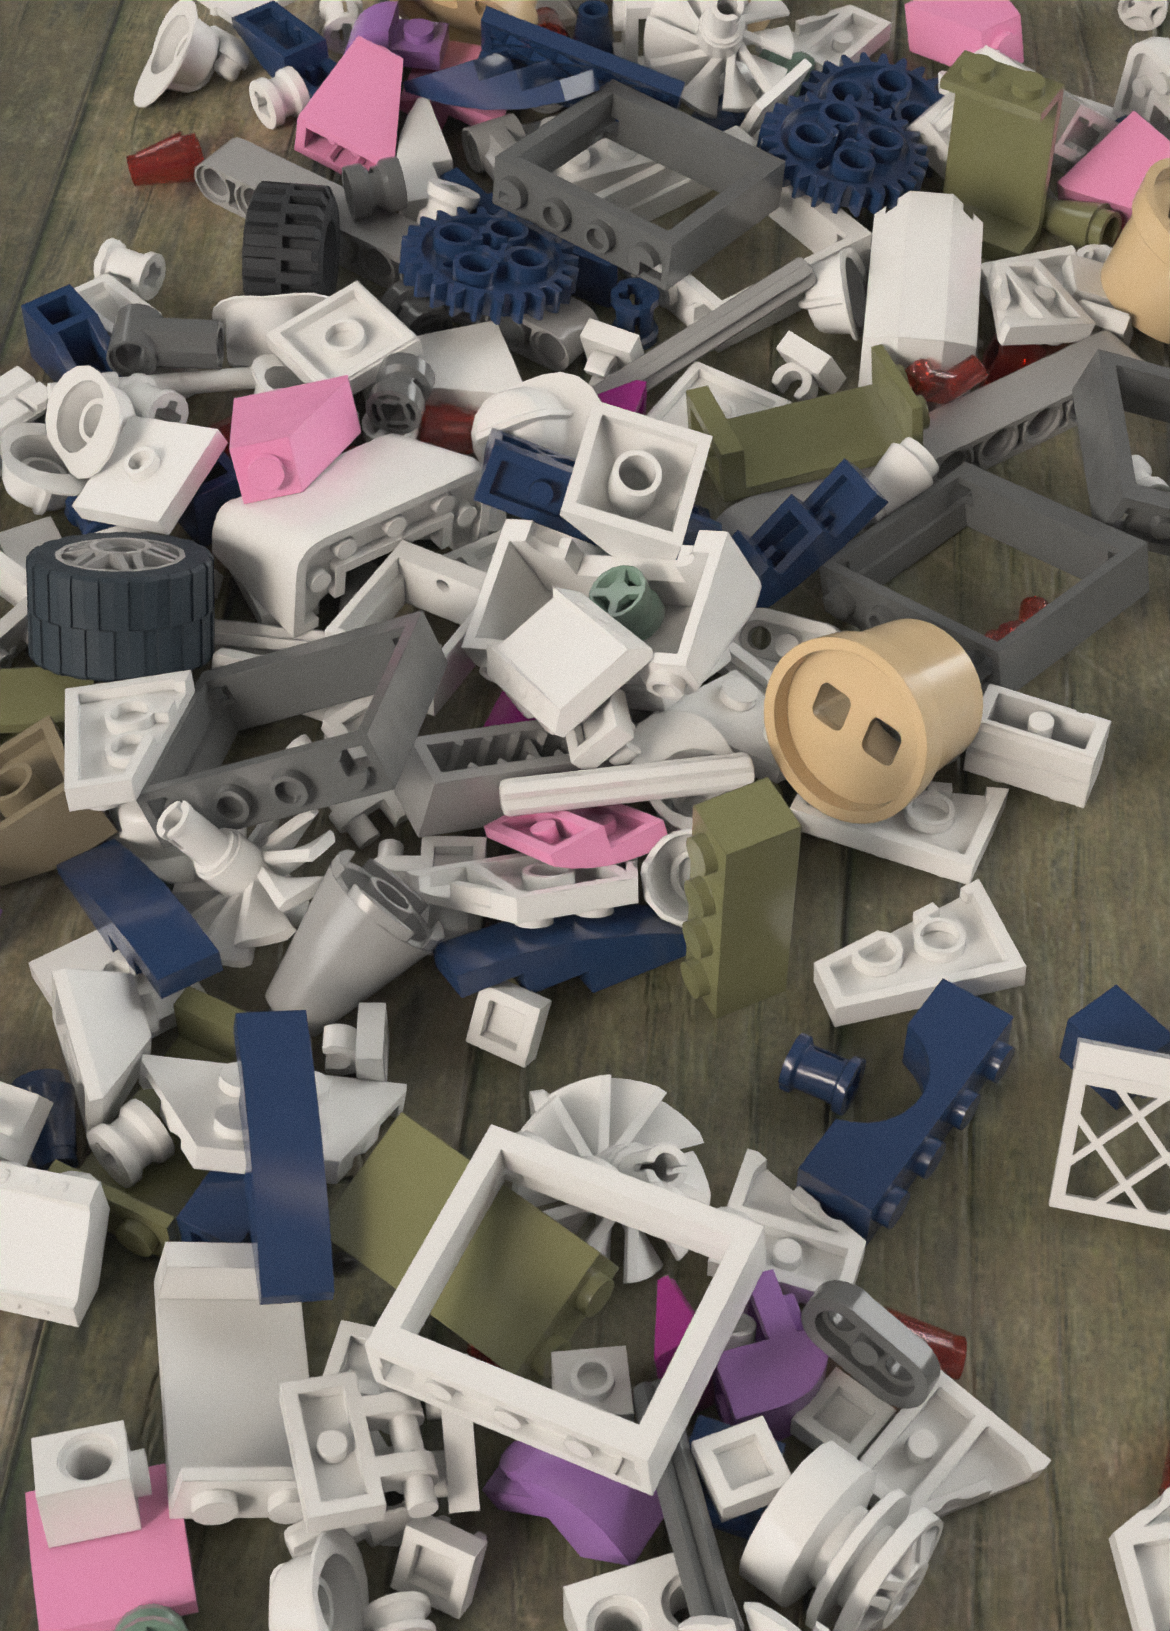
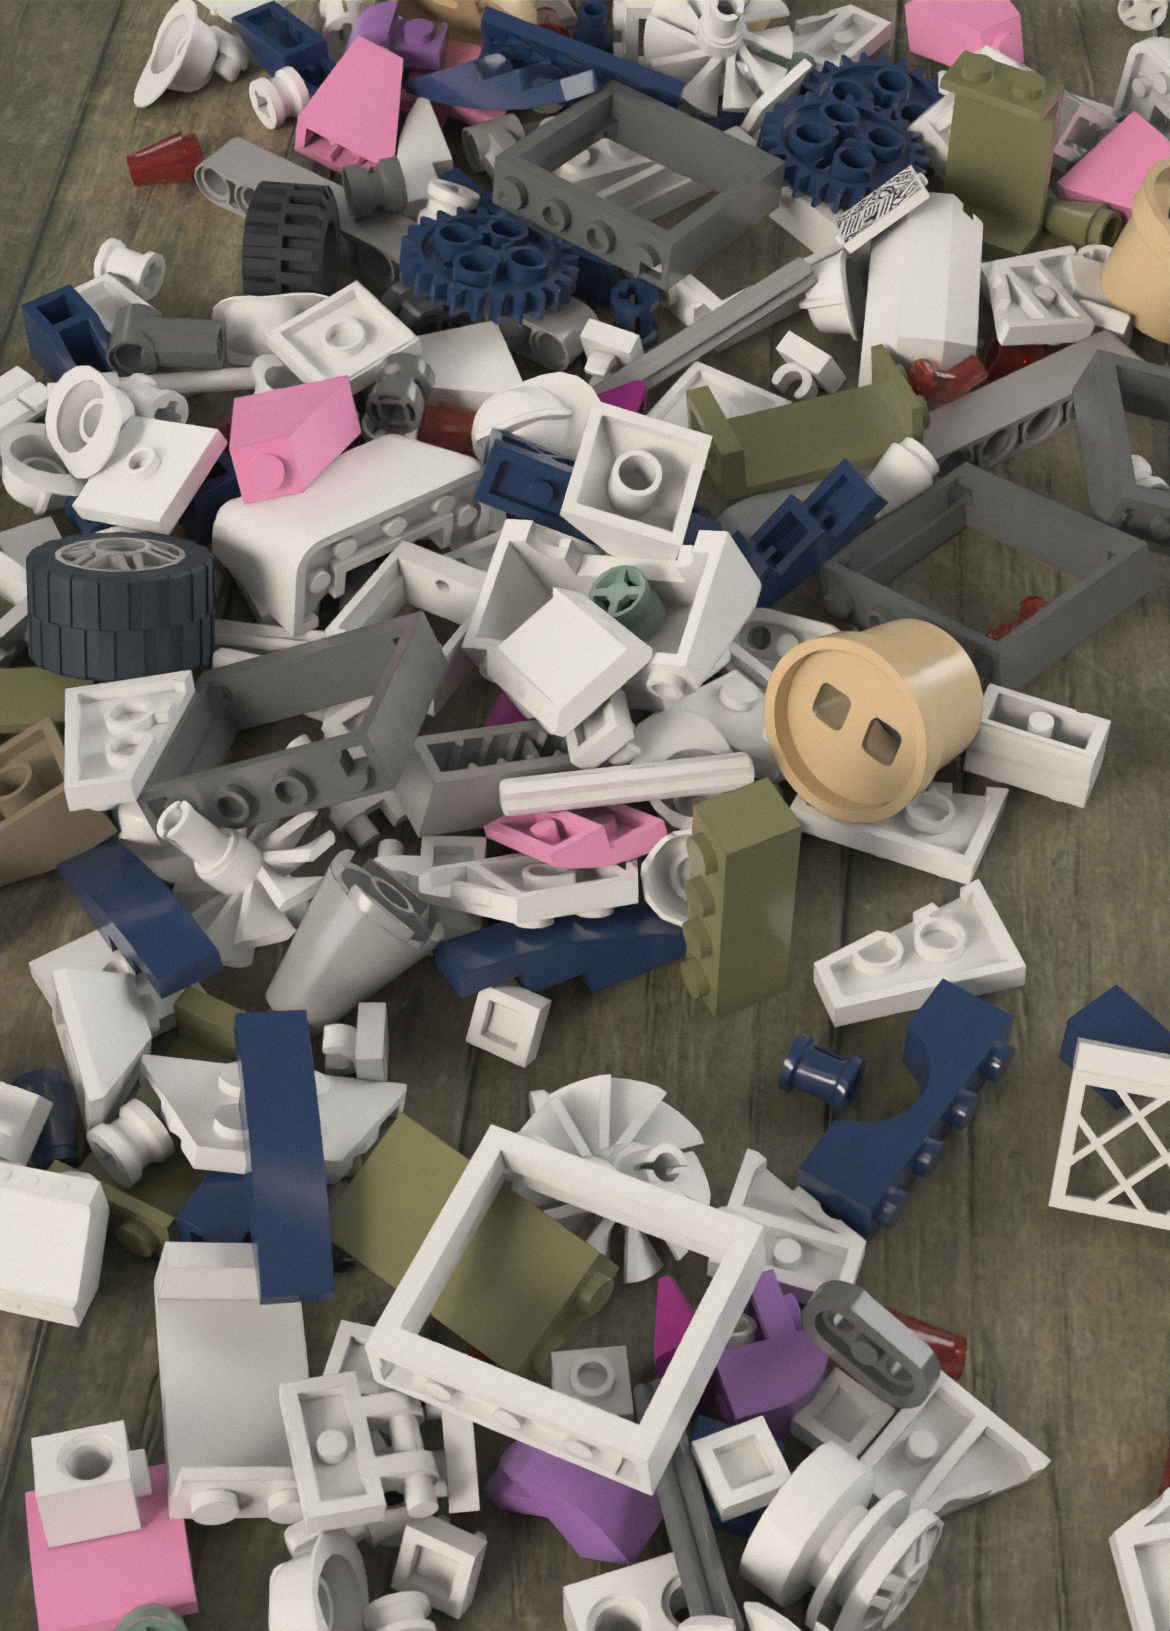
none -> white piece [832,165,931,254]

